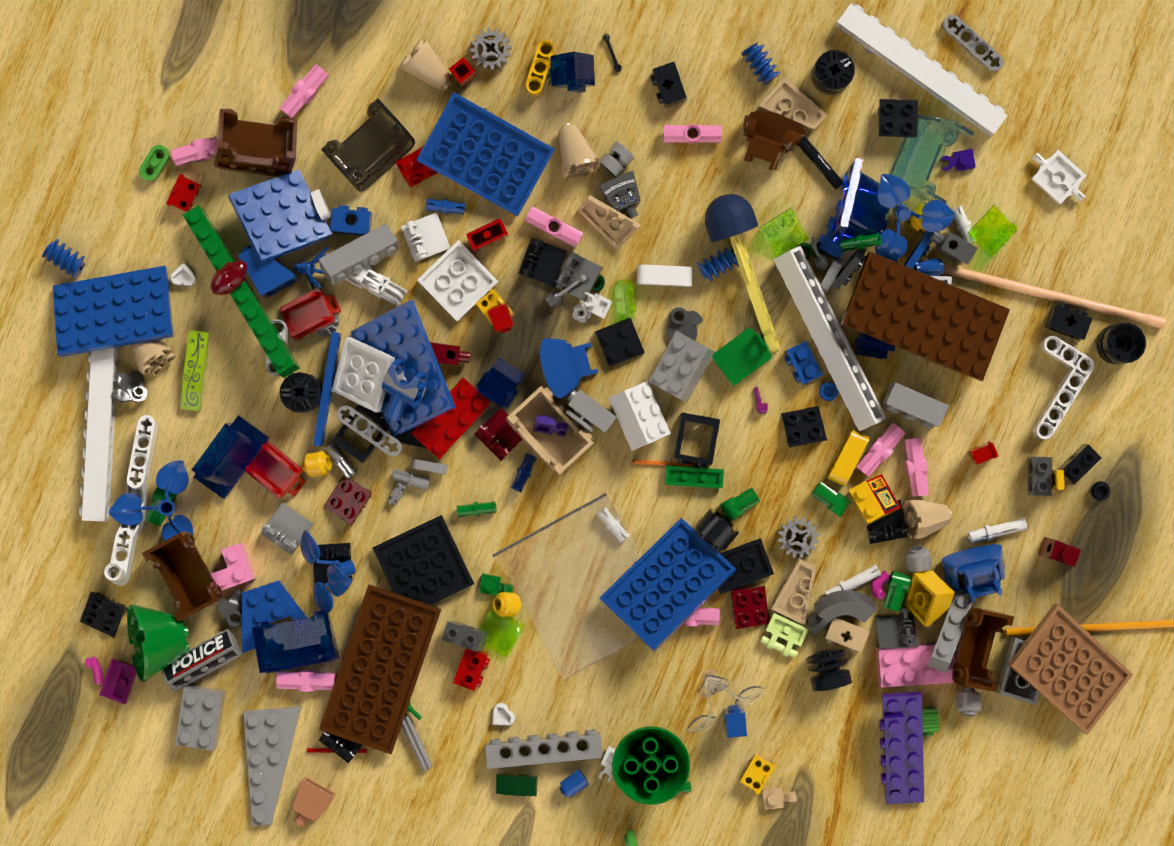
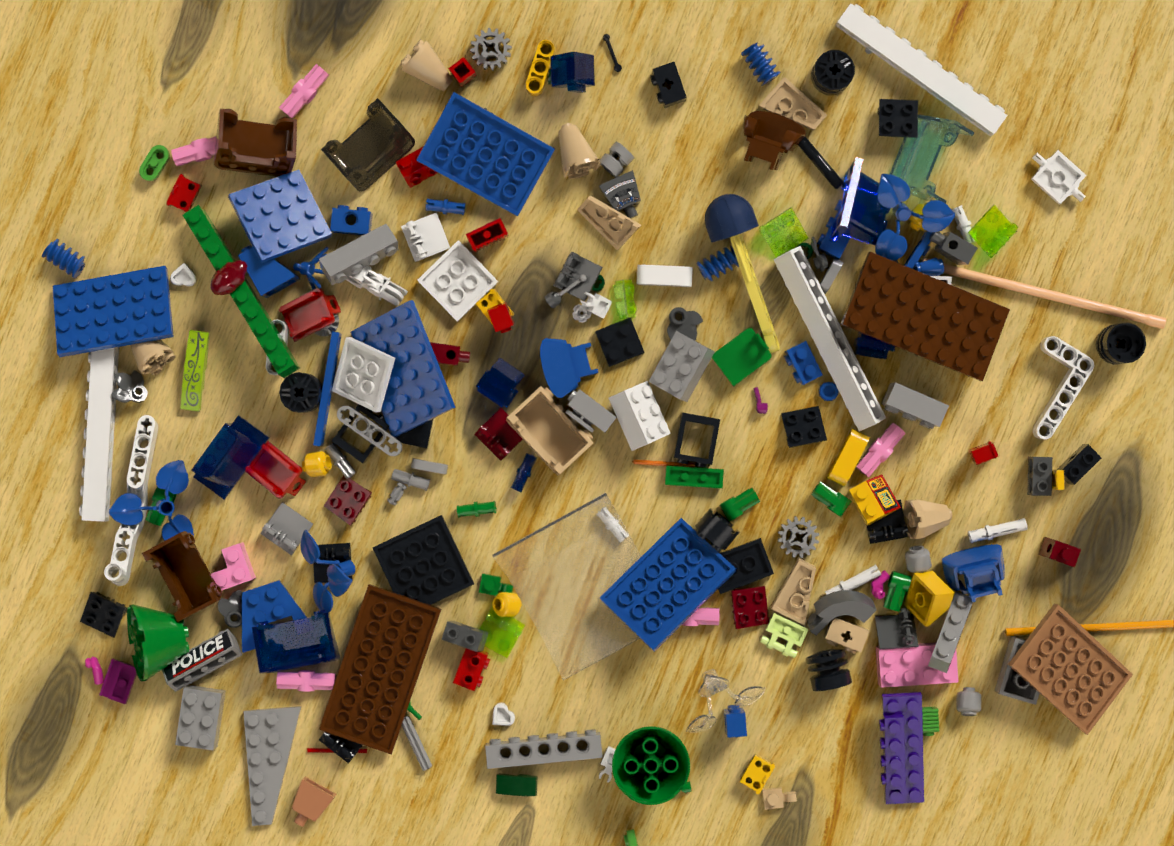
white beam [310,189,331,221] -> none
blue connector [382,358,428,421] -> none
red plate [411,377,491,460] -> none
black hinge [518,238,567,286] -> none
bright pink piece [525,206,583,248] -> none
dark purple plate [533,415,568,437] -> none
blue brick [559,769,590,798] -> none
bright pink piece [663,124,722,144] -> none
black plate [832,248,867,289] -> none
green pin [841,233,882,252] -> none
bright pink piece [904,437,929,497] -> none
dark purple plate [940,149,976,172] -> none
light grey beam [942,15,1004,72] -> none
reddish brown windscreen [952,608,1014,692] -> none
black brick [1044,303,1093,341] -> none
black plate [1090,481,1110,501] -> none

